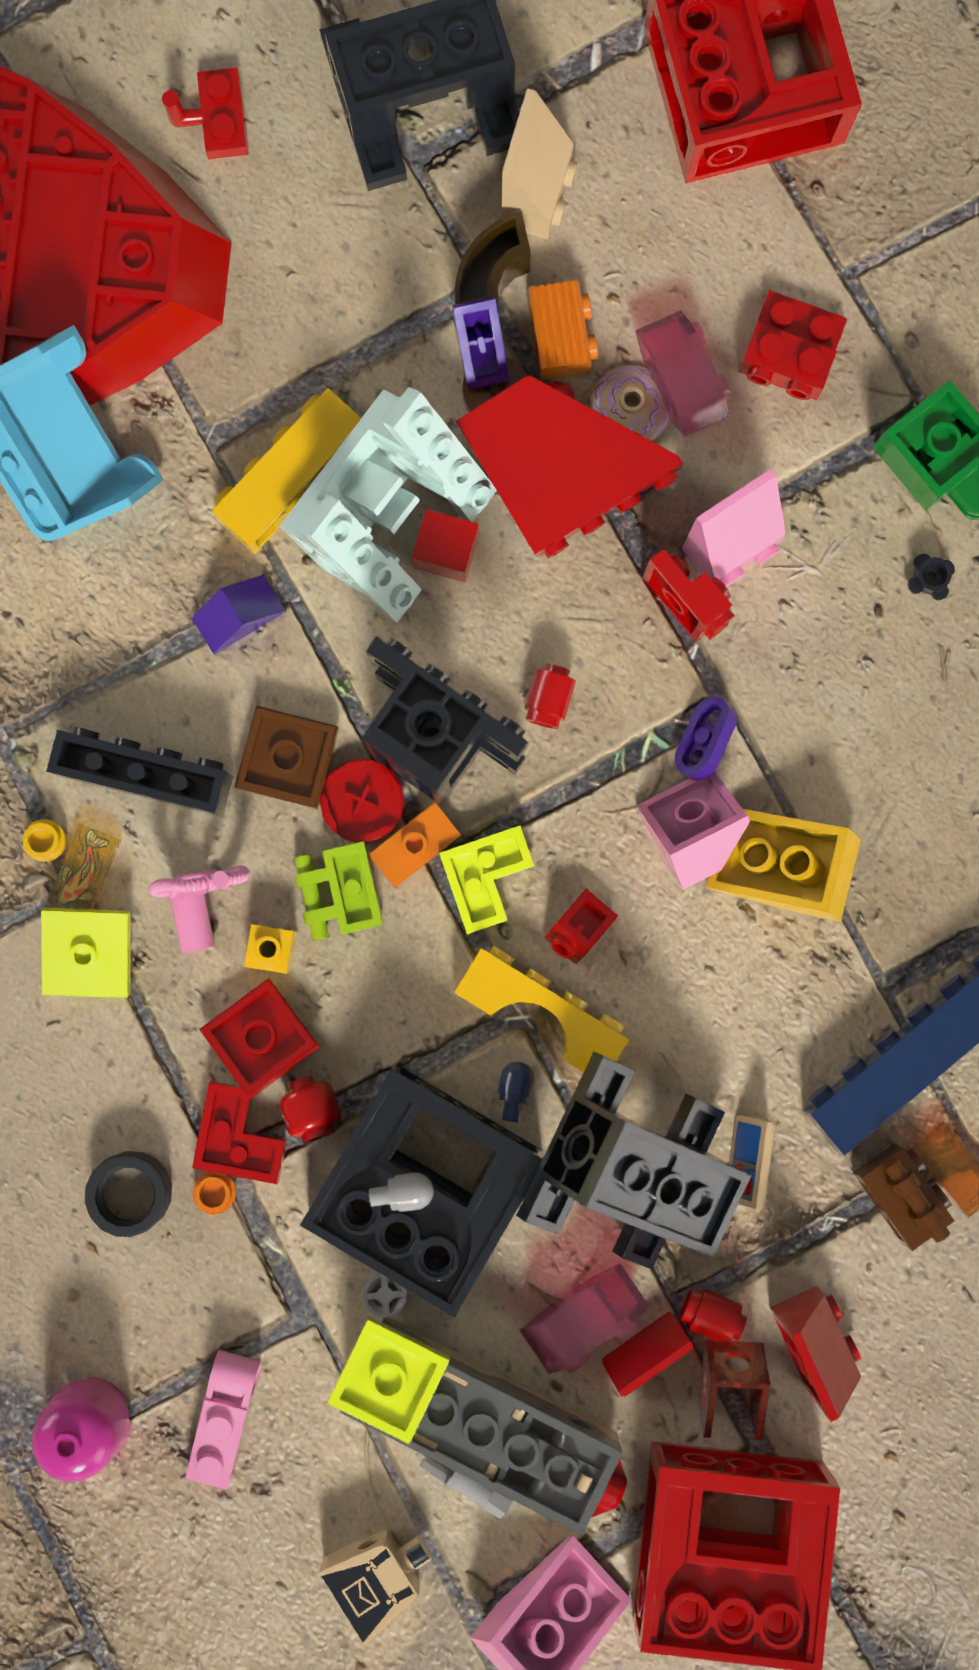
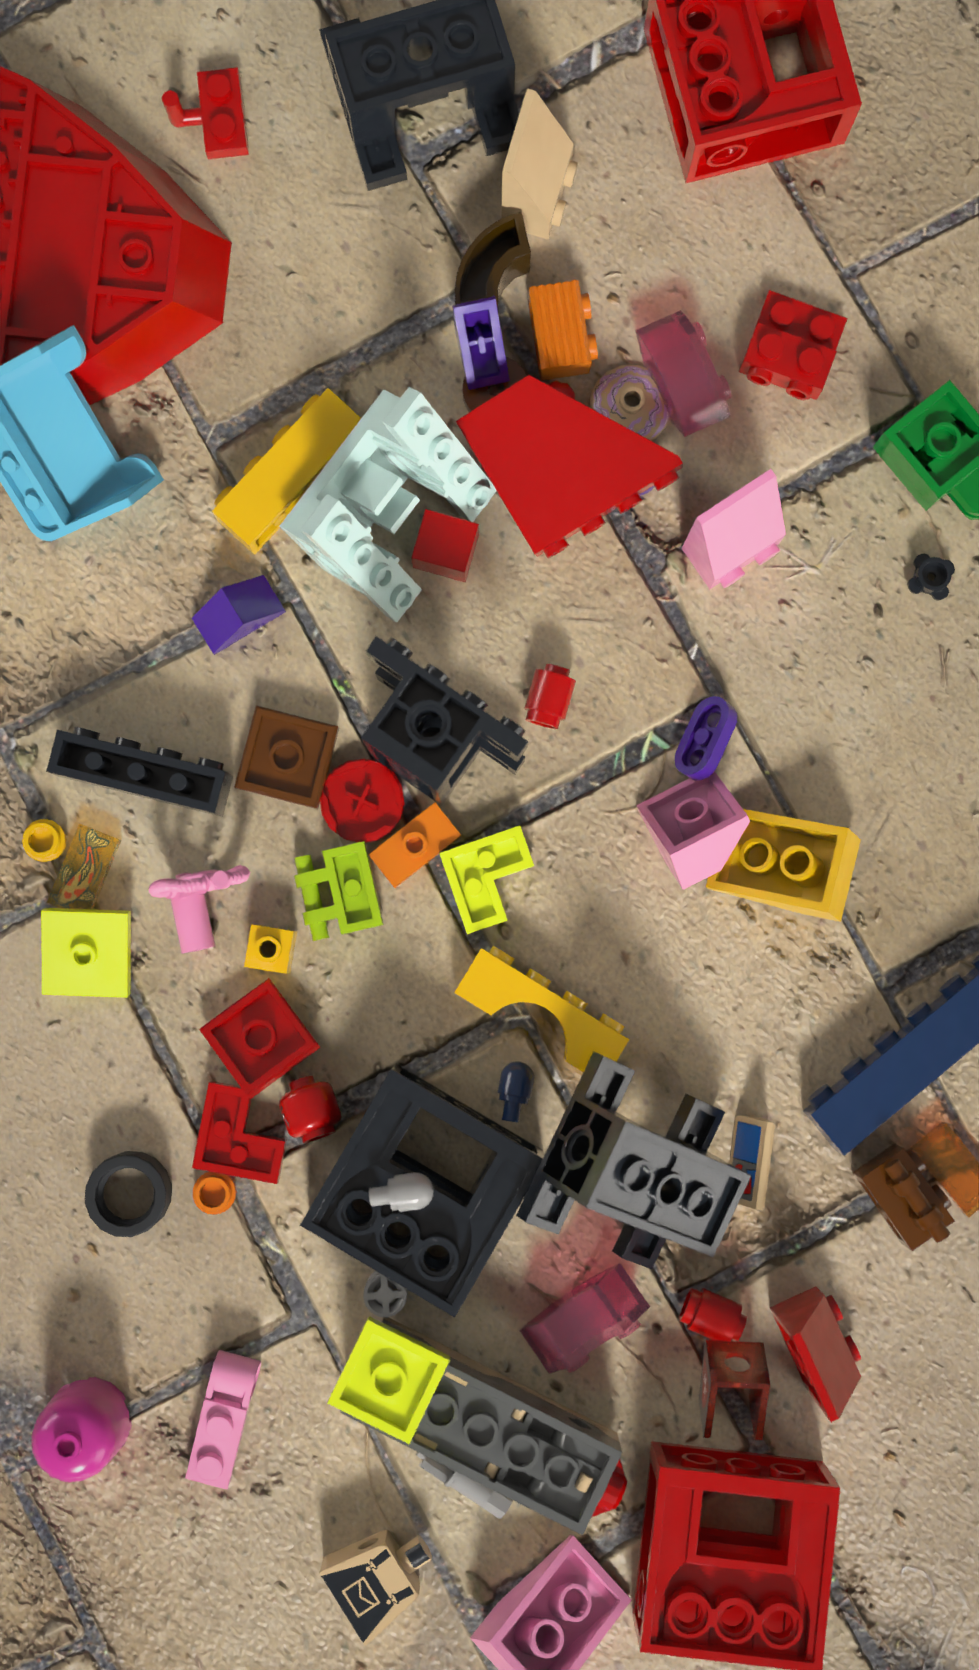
red bracket [545,888,618,964] -> none
red slope [602,1312,694,1397] -> none
red plate [643,549,735,642] -> none

